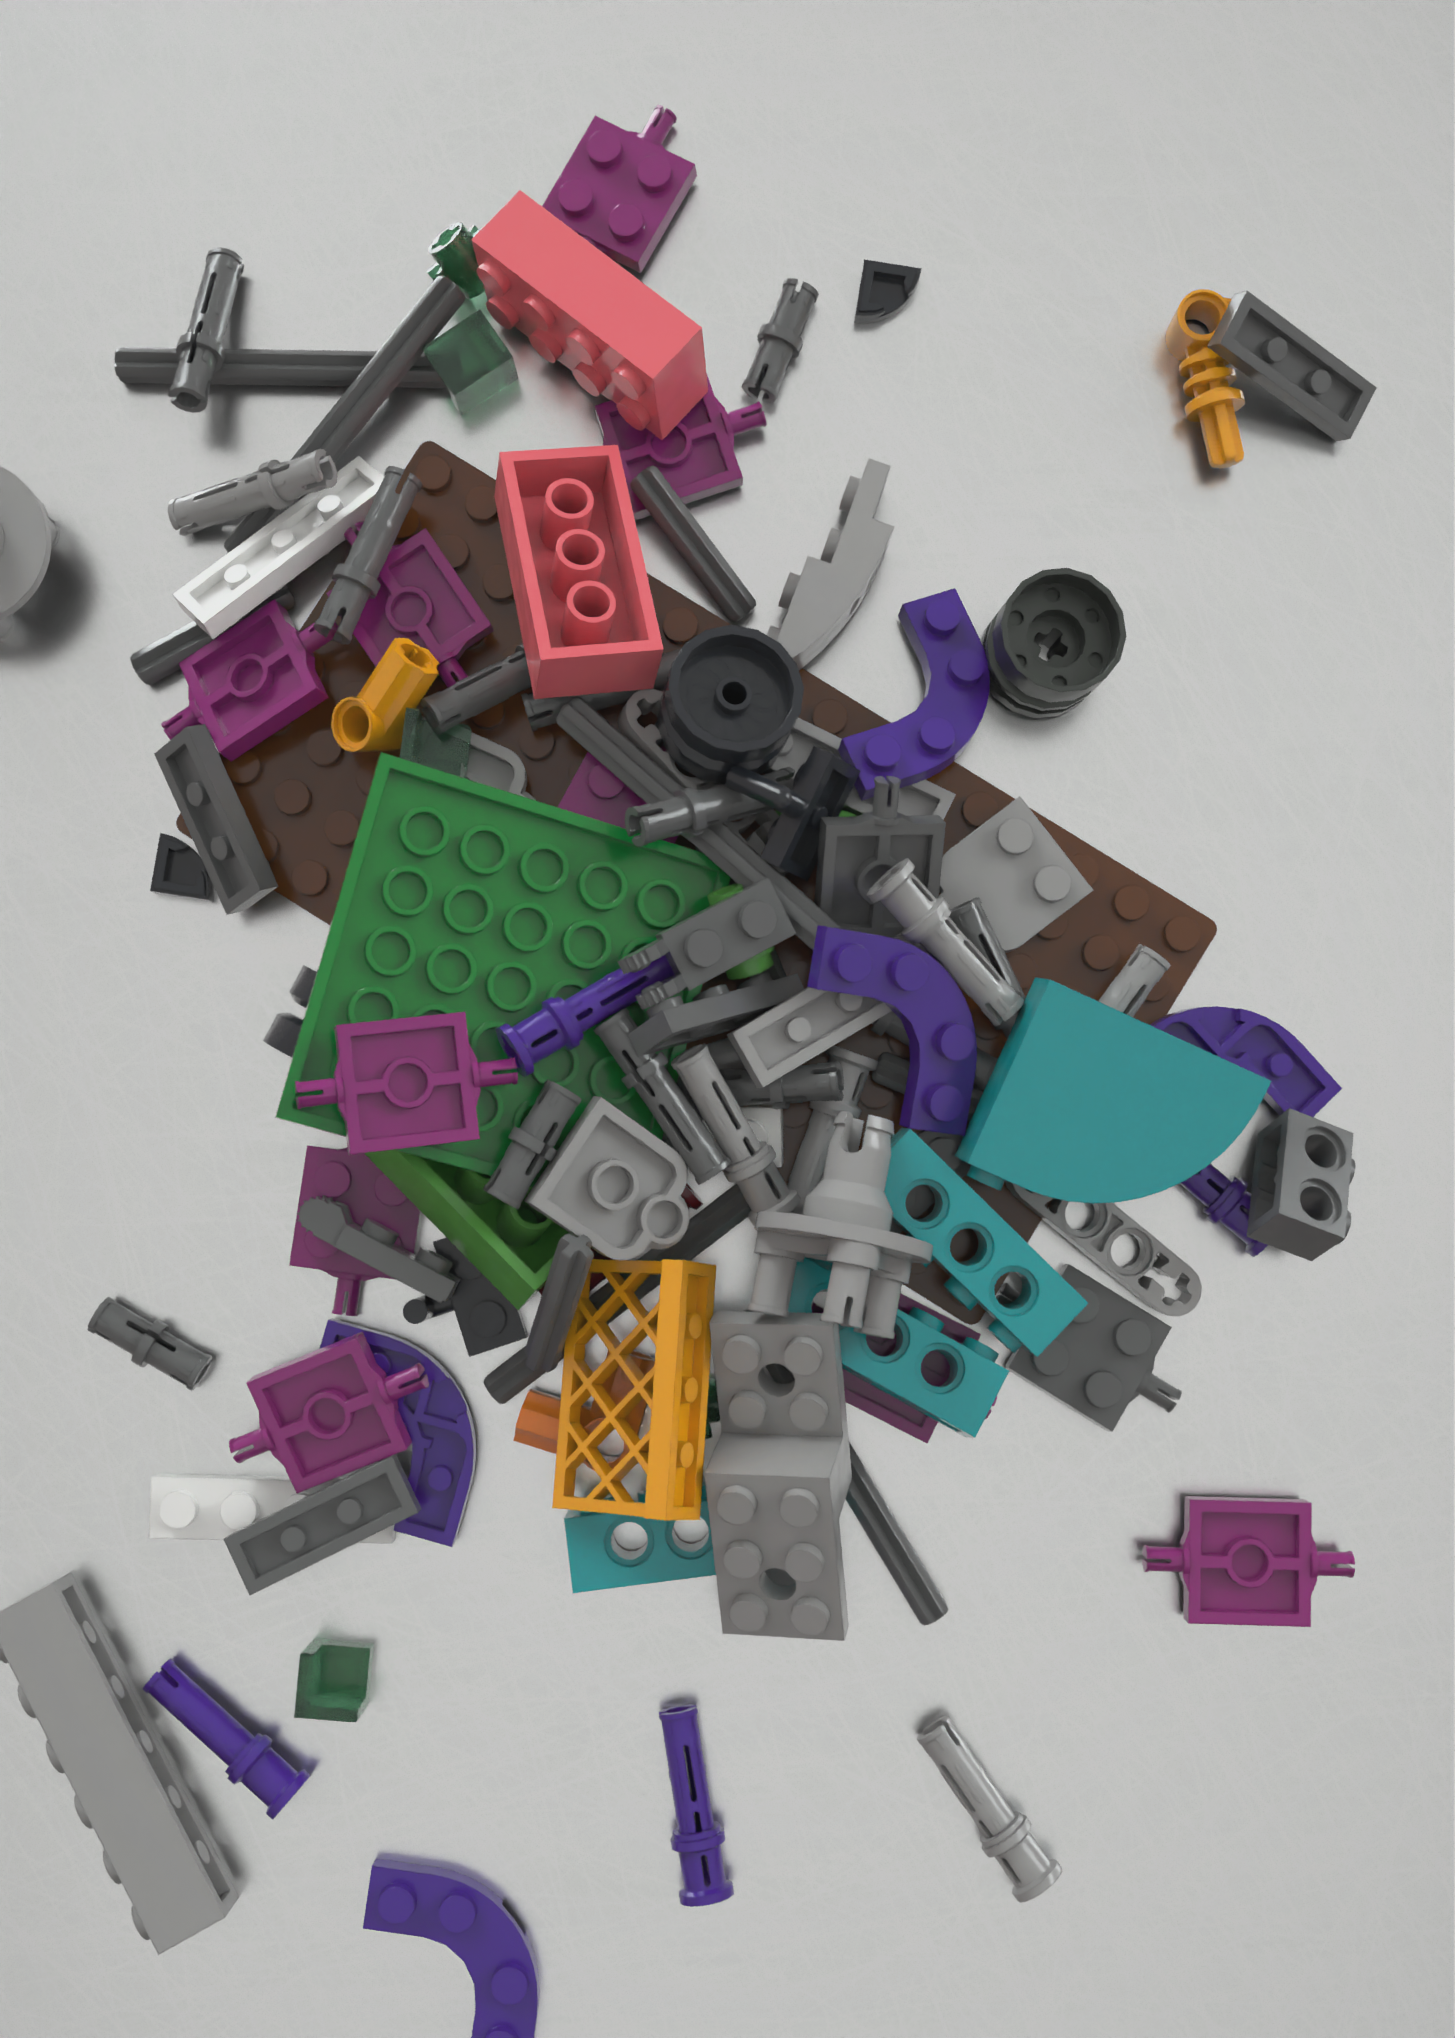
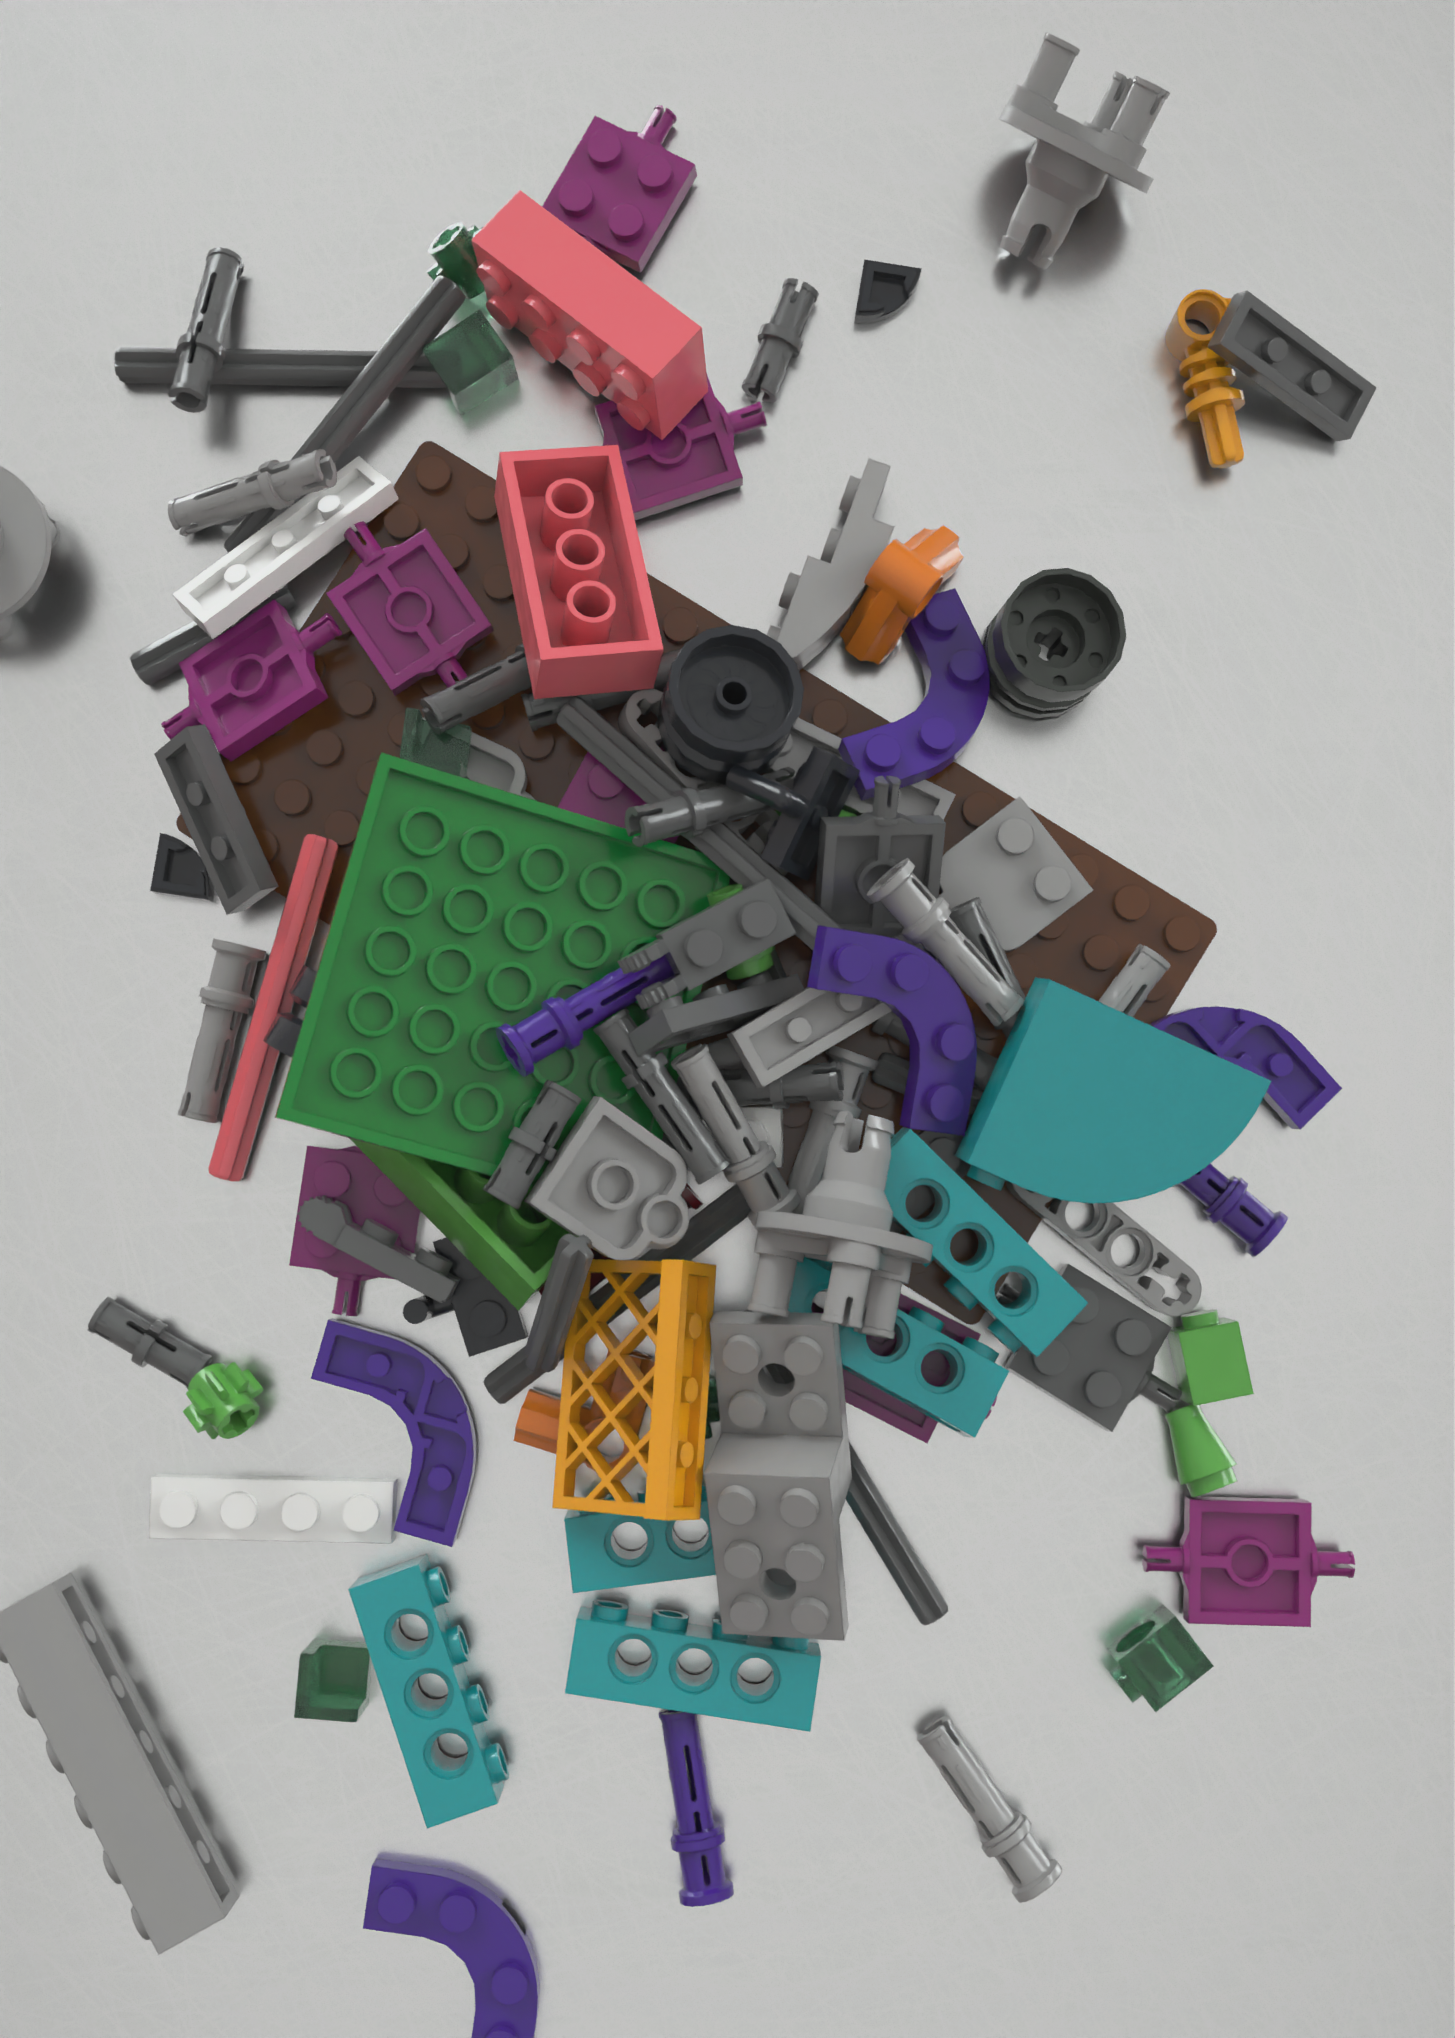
dark purple pin [143,1658,311,1820] -> none
dark grey plate [224,1454,422,1596] -> none
magenta plate [229,1331,429,1494] -> none
magenta plate [295,1012,518,1155] -> none
dark grey pin [313,466,422,644] -> none
light orange piece [331,638,440,752] -> none
dark grey axle [630,465,756,622] -> none
dark grey brick [1247,1108,1356,1261] -> none
none -> light grey pin [178,938,267,1123]
none -> bright green gear [183,1362,263,1439]
none -> coral axle [208,834,339,1181]
none -> teal brick [348,1554,509,1829]
none -> teal brick [565,1600,821,1732]
none -> orange piece [840,525,964,665]
none -> light grey piece [999,33,1170,270]
none -> clear green brick [1107,1605,1214,1712]
none -> bright green cone [1165,1405,1237,1498]
none -> bright green brick [1167,1310,1254,1406]

